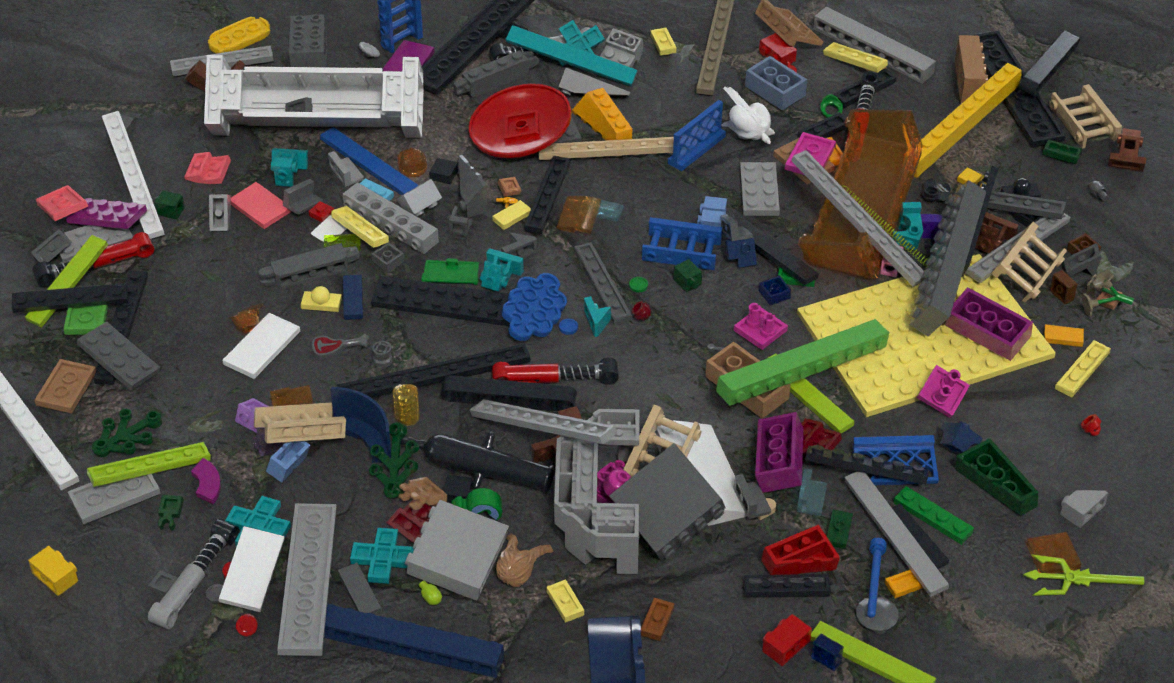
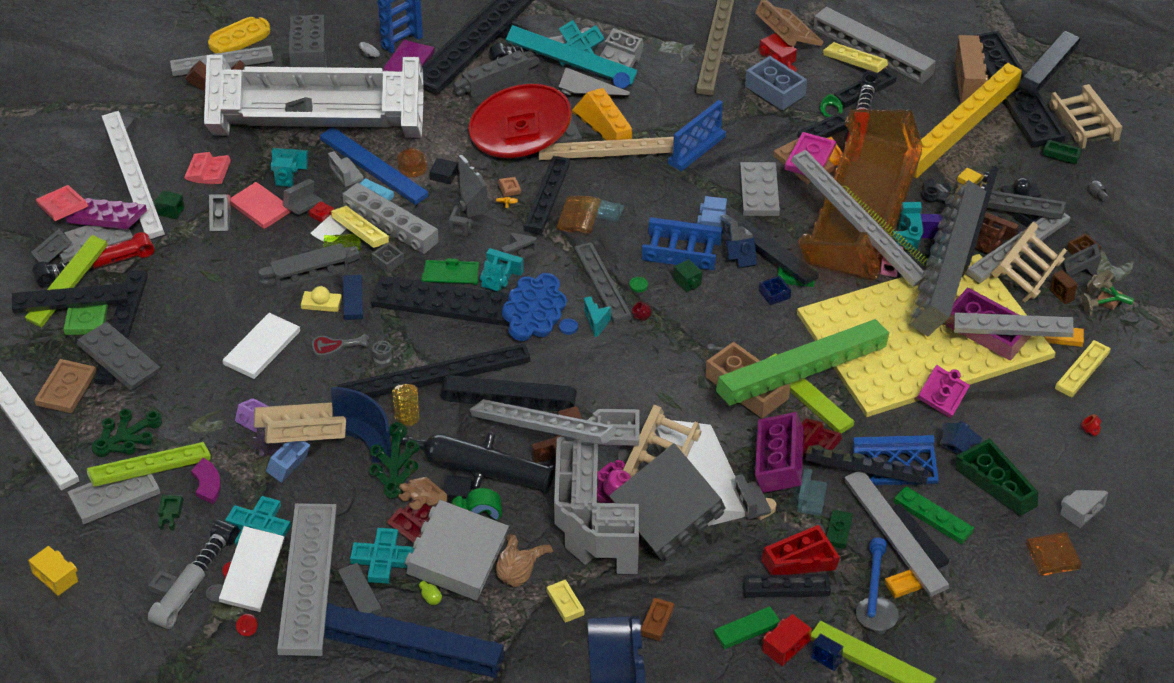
clear orange piece [228,303,264,333] -> none
clear orange slope [270,385,314,406] -> none
light grey brick [397,179,442,217] -> none
light yellow tile [492,200,531,230] -> none
piece [492,357,619,385] -> none
light yellow plate [650,28,676,56] -> none
white hair [722,87,775,144] -> none
dark pink plate [734,303,788,350] -> none
lime piece [1023,554,1144,596] -> none
copper tile [1107,128,1146,172] -> none
none -> blue piece [613,72,630,89]
none -> green tile [714,606,780,650]
none -> light grey plate [954,313,1074,337]

